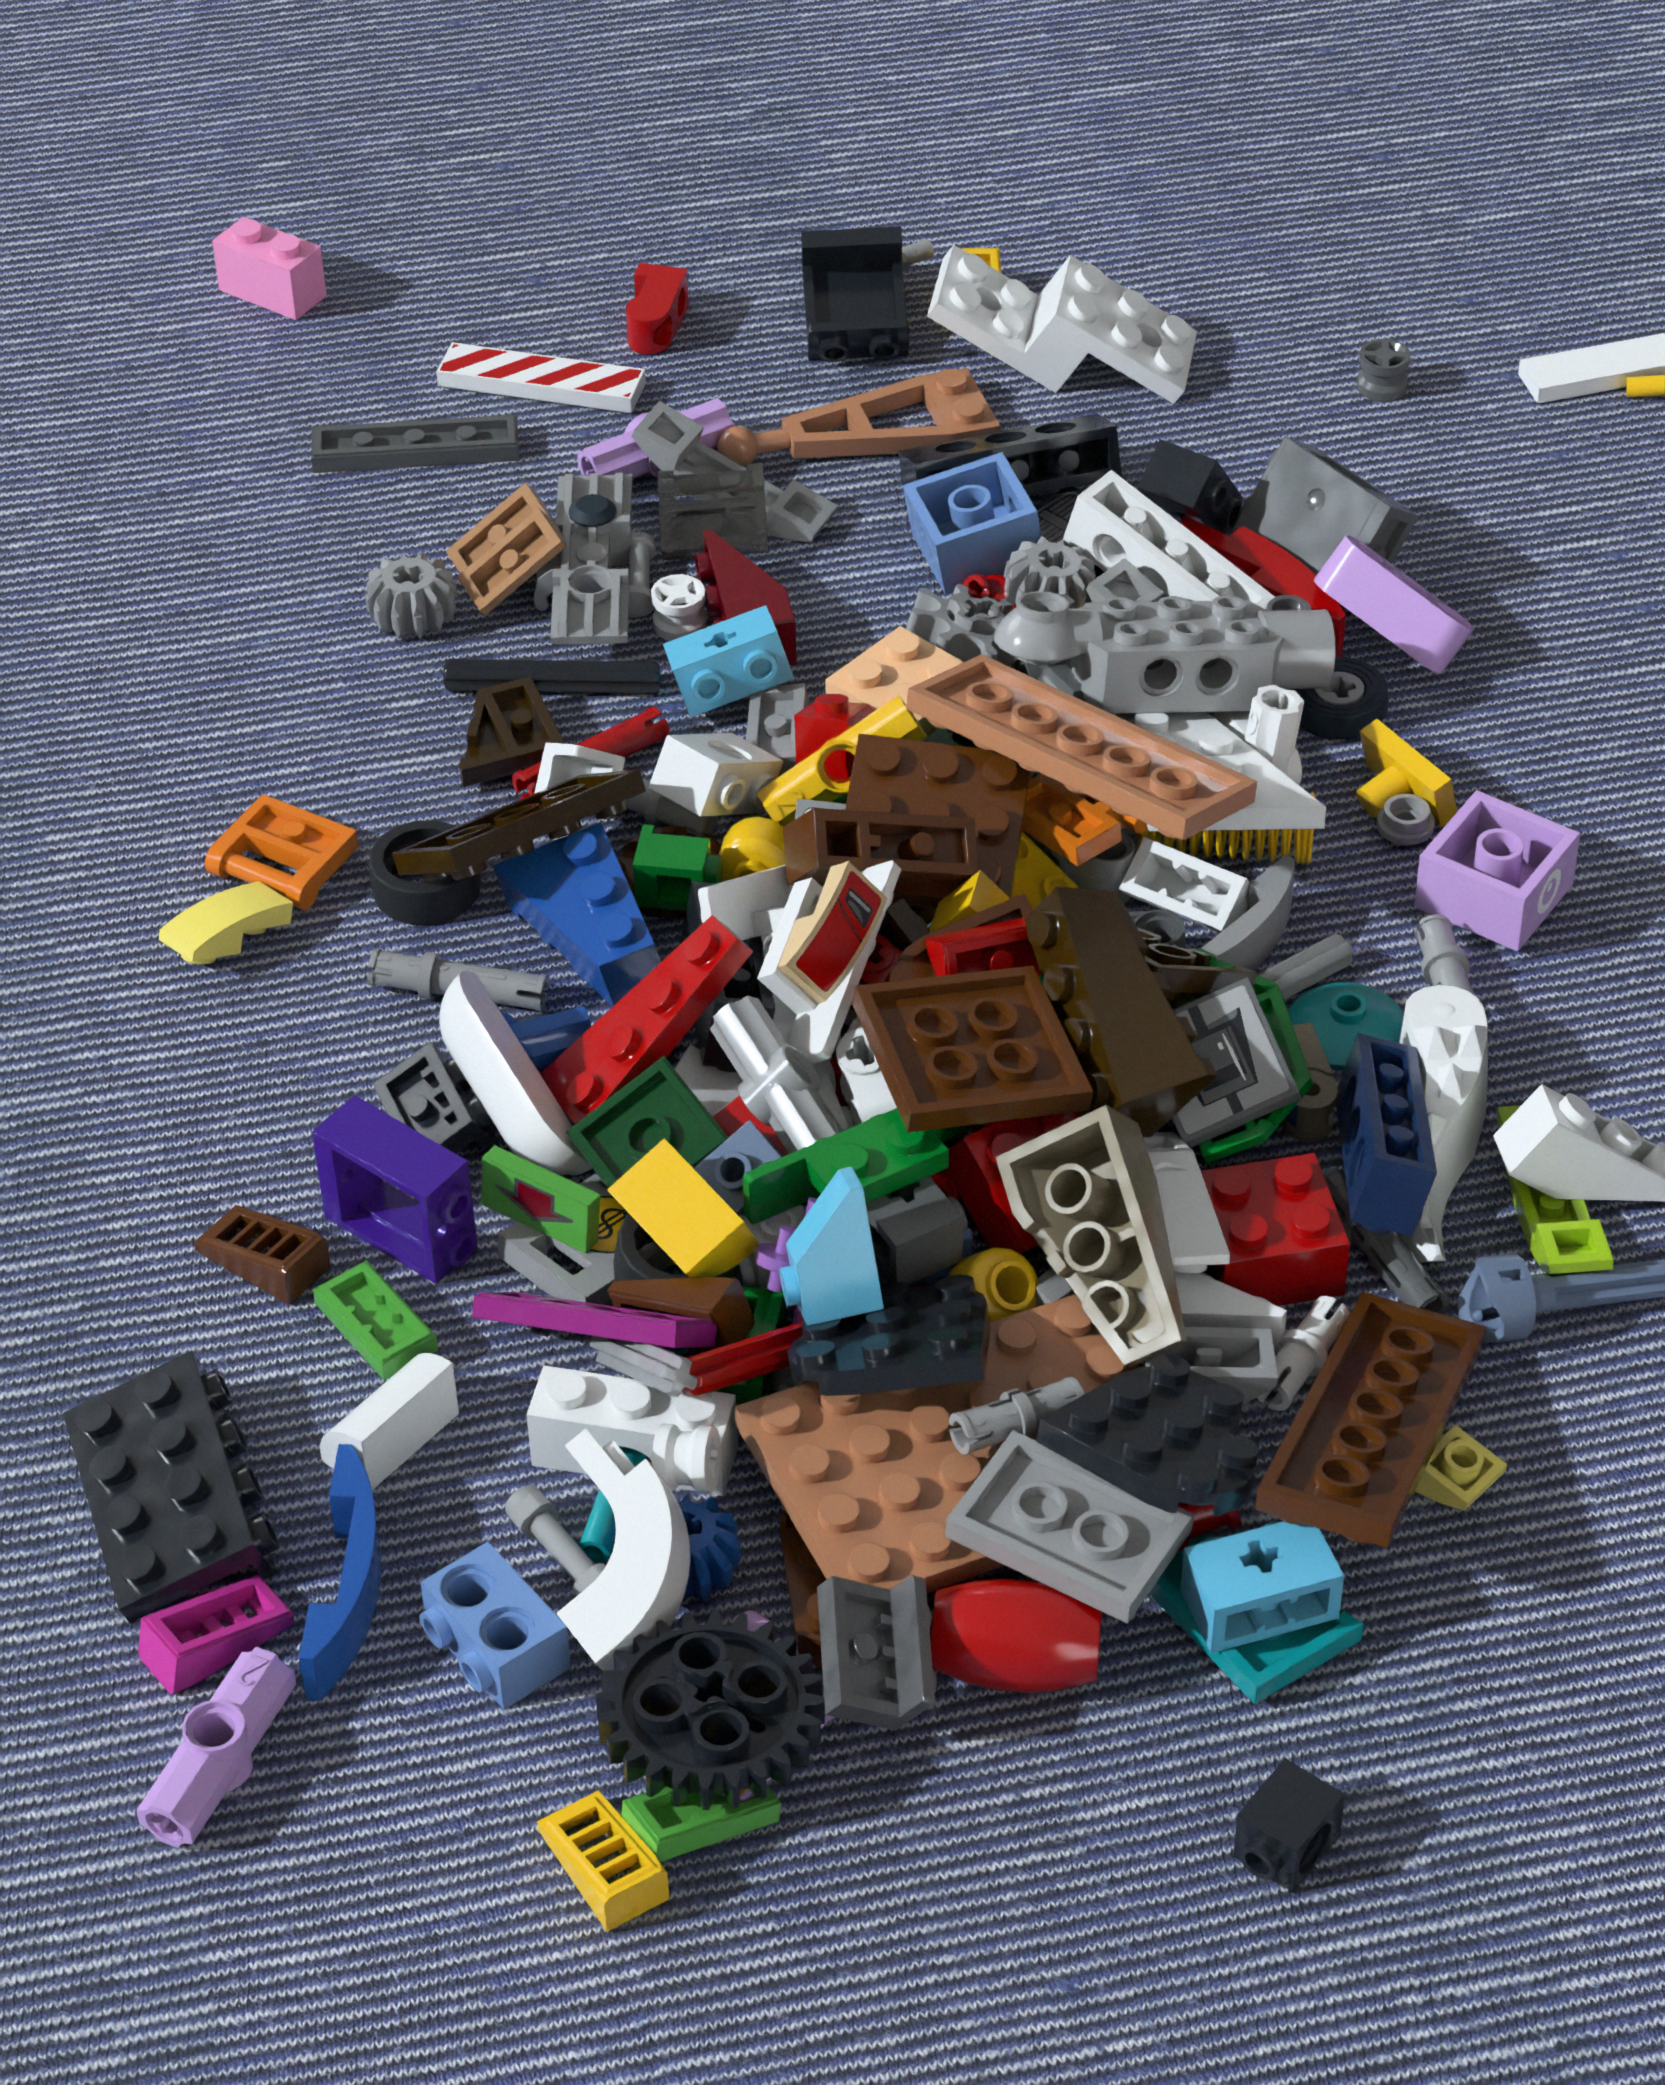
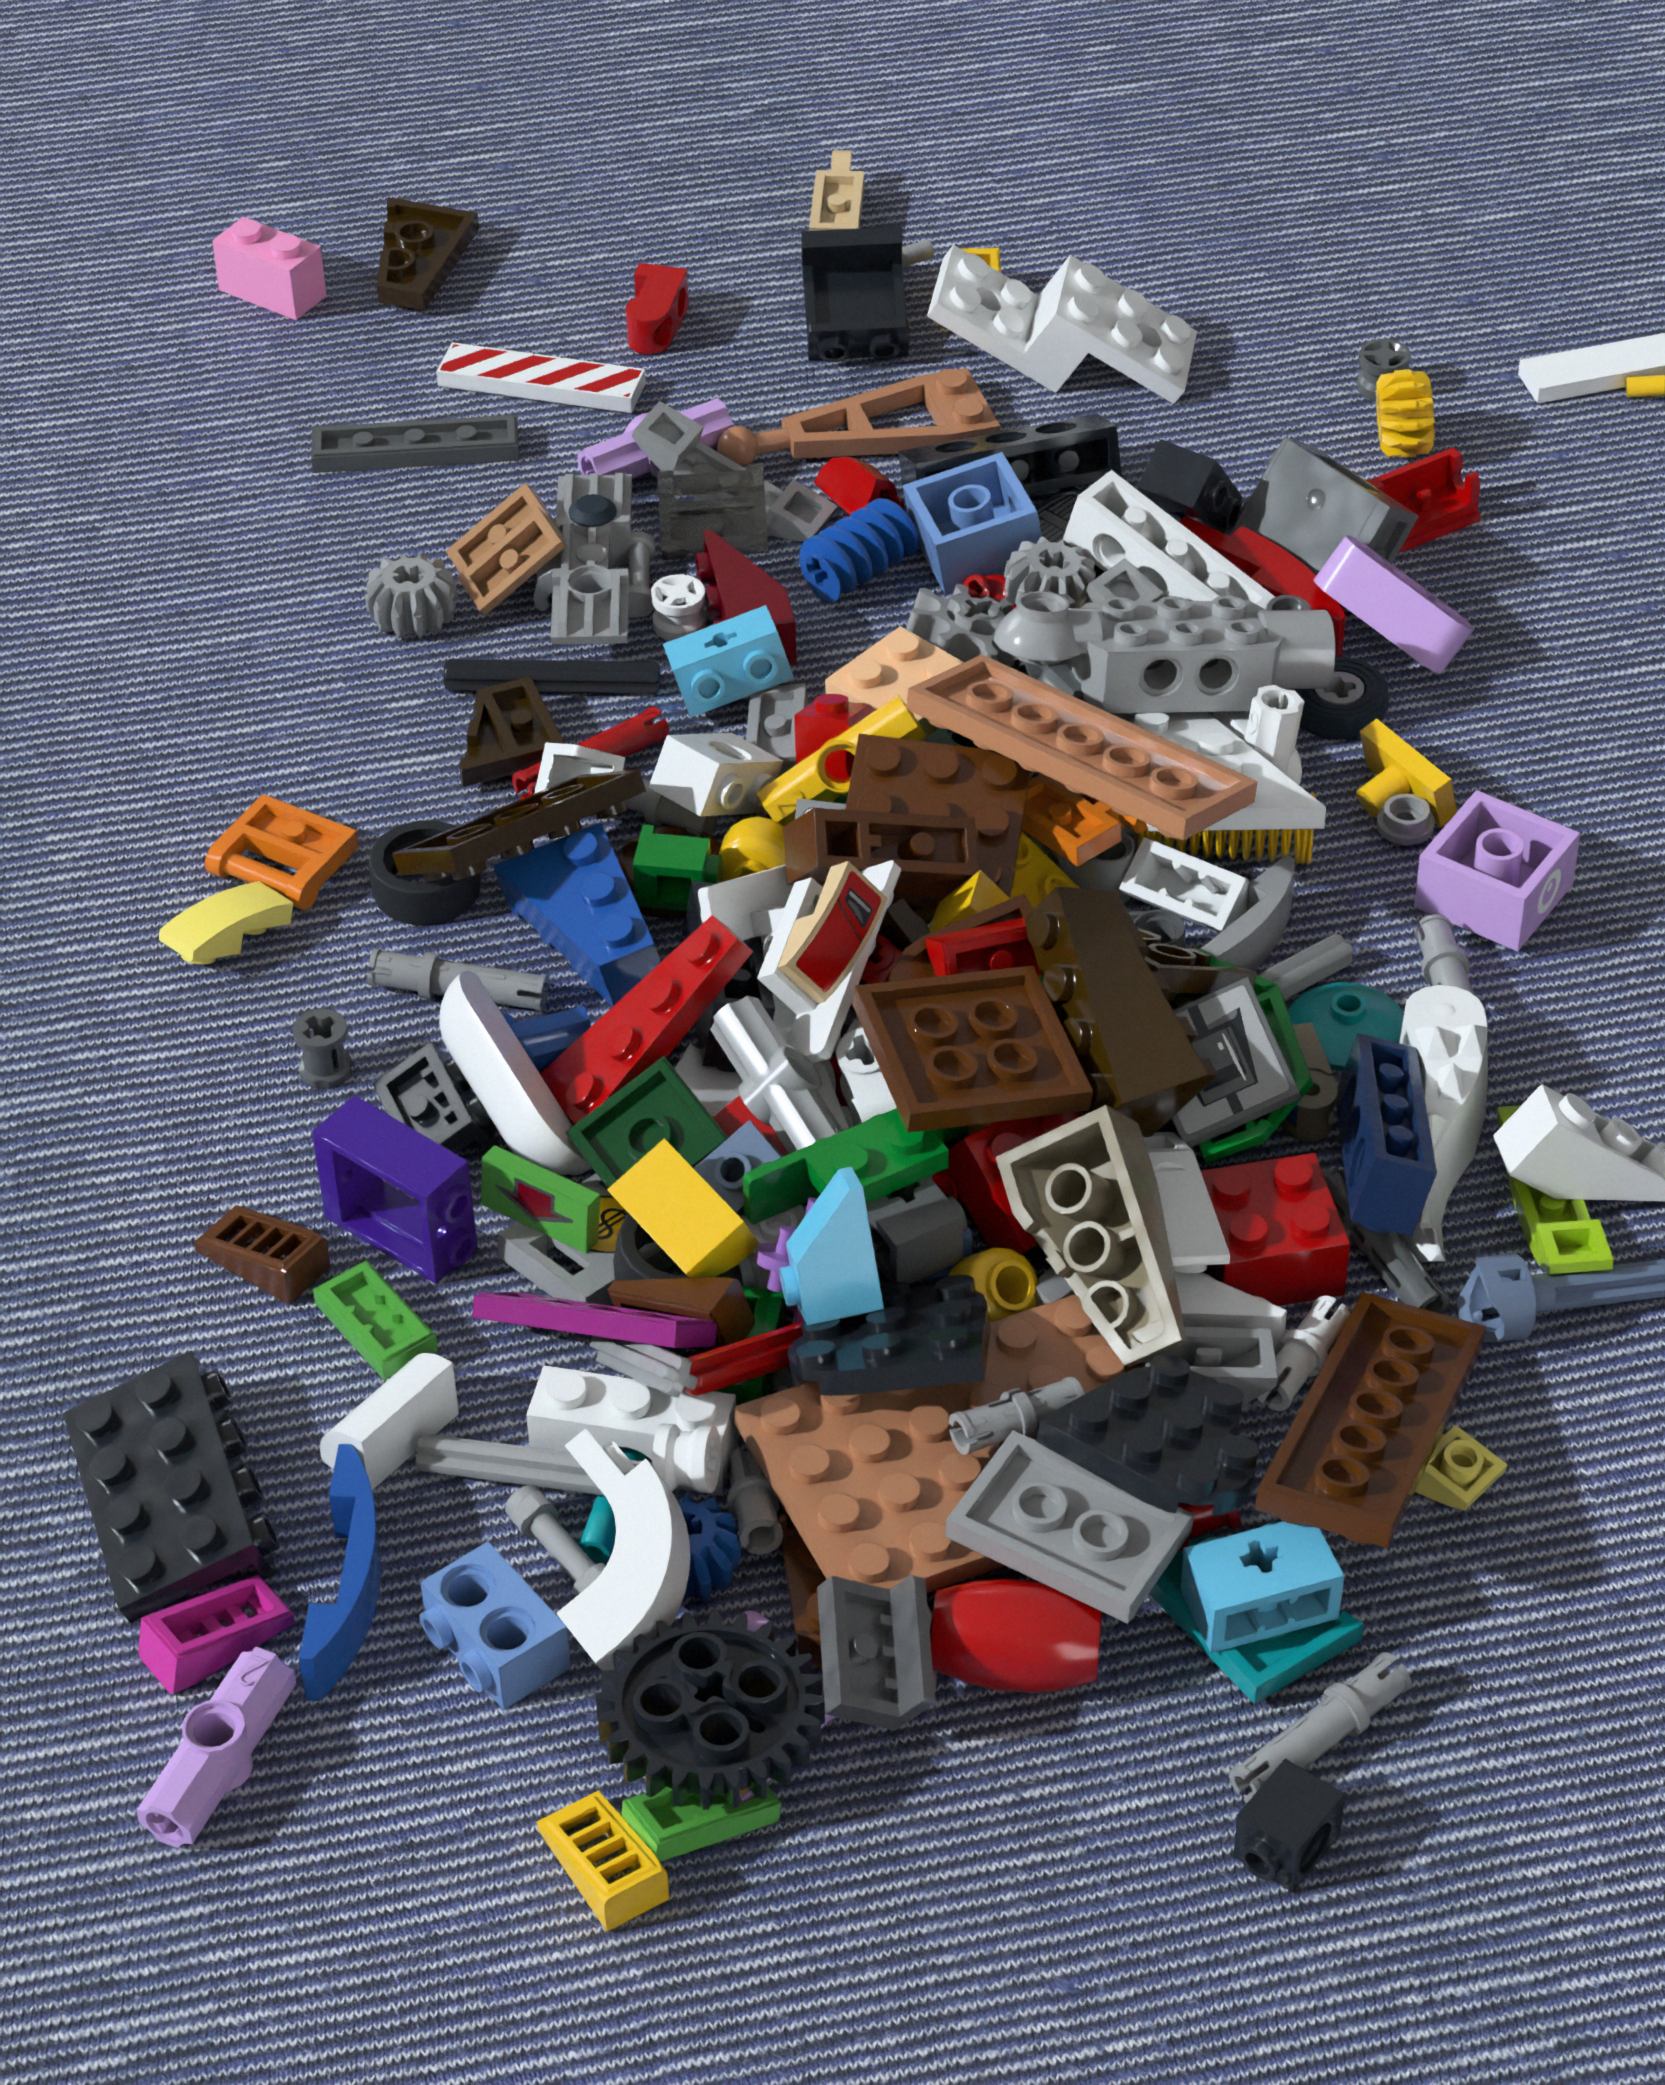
none -> dark grey bush [293,1008,352,1088]
none -> dark brown wing [377,197,479,311]
none -> light grey axle [415,1434,652,1495]
none -> light grey axle [727,1448,783,1555]
none -> blue piece [799,498,919,603]
none -> tan plate [809,150,865,231]
none -> red brick [814,456,905,515]
none -> light grey pin [1229,1652,1412,1803]
none -> red hinge [1367,447,1481,553]
none -> yellow gear [1376,369,1435,459]

